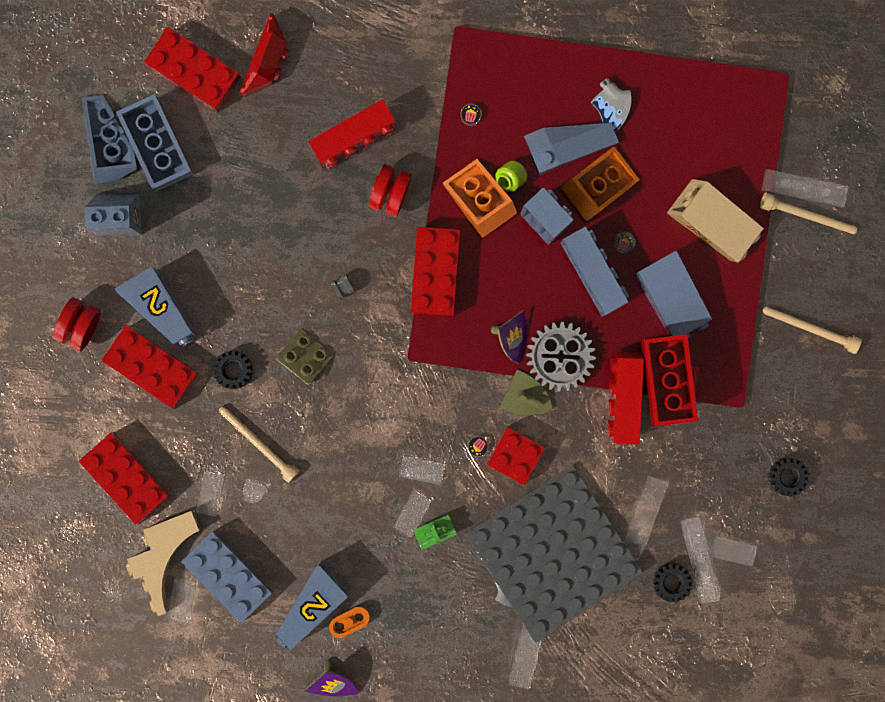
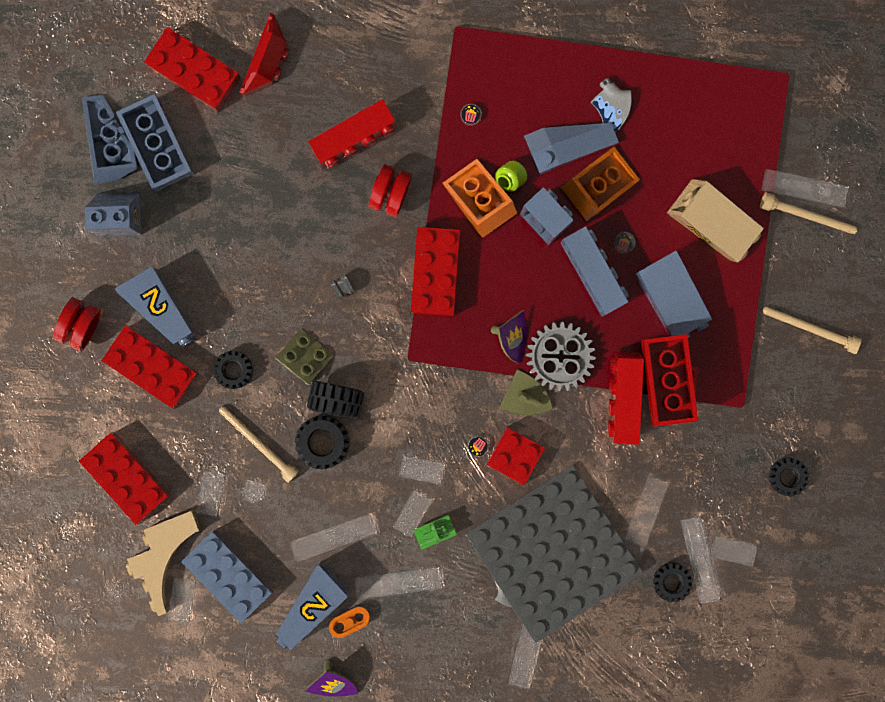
none -> clear tile [290,514,377,562]
none -> black tyre [295,416,350,470]
none -> black tyre [307,381,364,419]
none -> clear tile [355,567,442,599]

